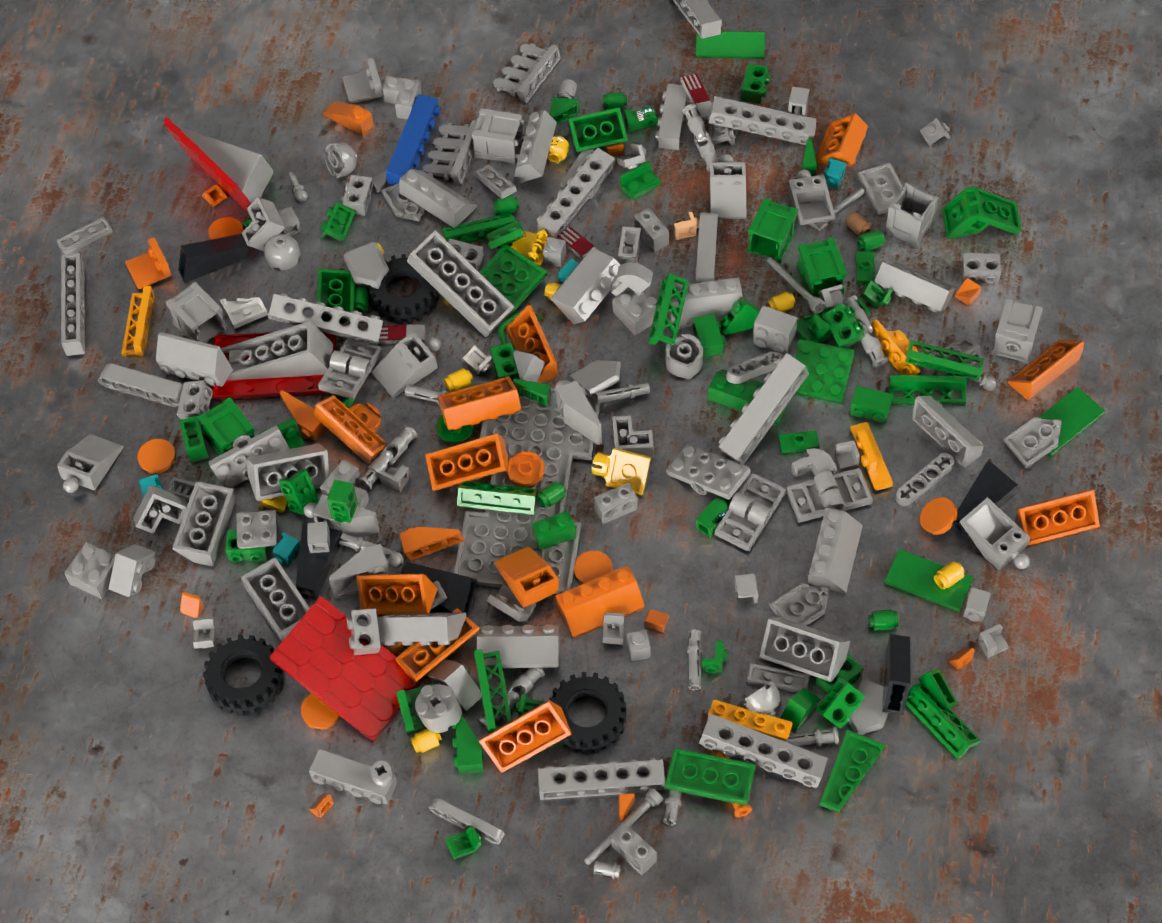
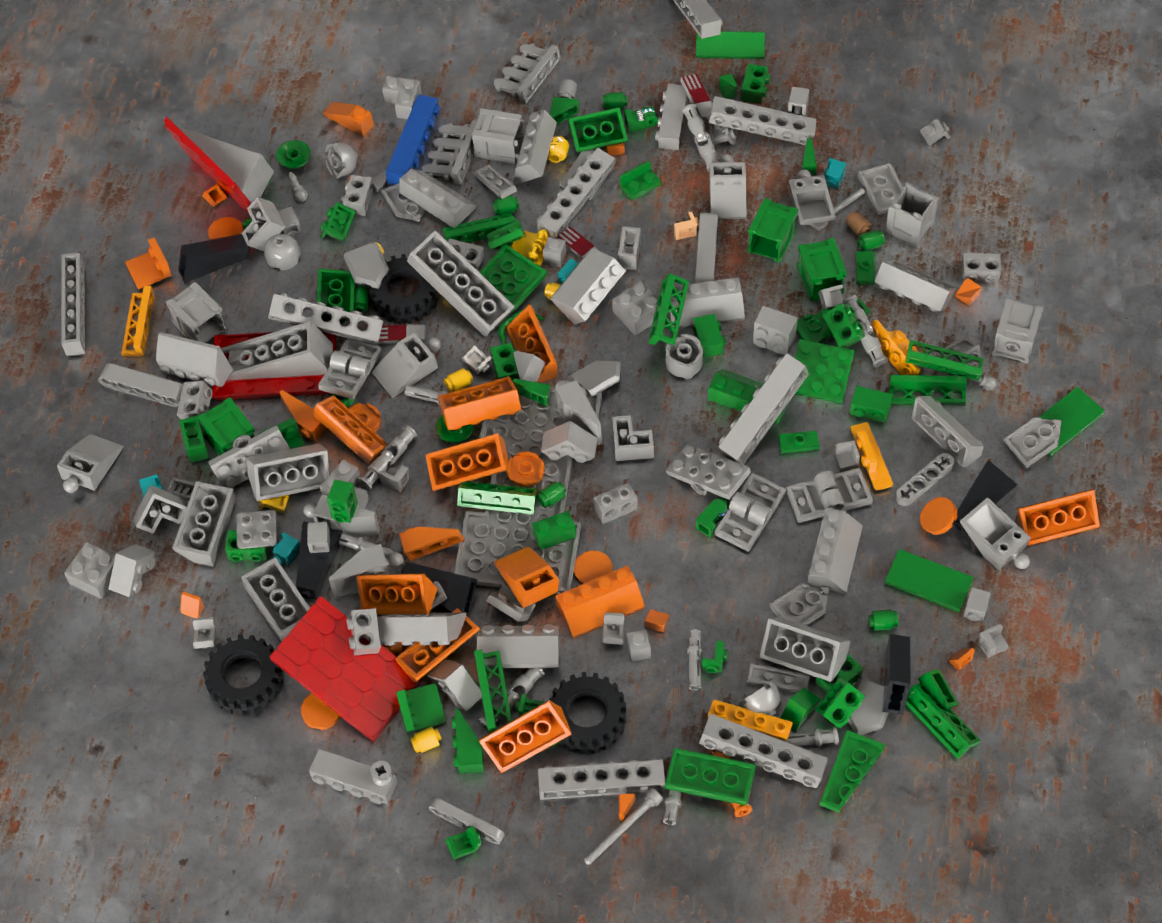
light grey tile [56,217,113,254] -> none
orange tile [137,439,176,474] -> none
white wing [220,297,268,329] -> none
green bracket [279,469,319,514] -> none
orange slope [309,793,334,818] -> none
light grey bracket [342,58,383,104] -> none
light grey brick [415,684,462,733] -> none
yellow plate [591,448,651,495] -> none
light grey pin [593,382,650,404] -> none
light grey pin [594,860,621,879] -> none
light grey brick [611,262,653,296] -> none
light grey brick [611,824,657,875] -> none
light grey bracket [616,142,647,169] -> none
light grey brick [634,208,669,252] -> none
green slope [720,297,760,335] -> none
light grey beam [726,352,783,384] -> none
light grey panel [734,573,758,603] -> none
light grey piece [767,257,826,314] -> none
yellow brick [767,291,796,312] -> none
light grey brick [791,448,837,478] -> none
green slope [811,314,830,340] -> none
orange slope [816,113,868,168] -> none
green bracket [860,280,893,309] -> none
yellow brick [934,561,964,589] -> none
green bracket [942,187,1022,239] -> none
orange slope [1007,340,1084,401] -> none
none -> green dish [276,140,311,168]
none -> light grey brick [541,421,598,463]
none -> green slope [719,74,737,99]

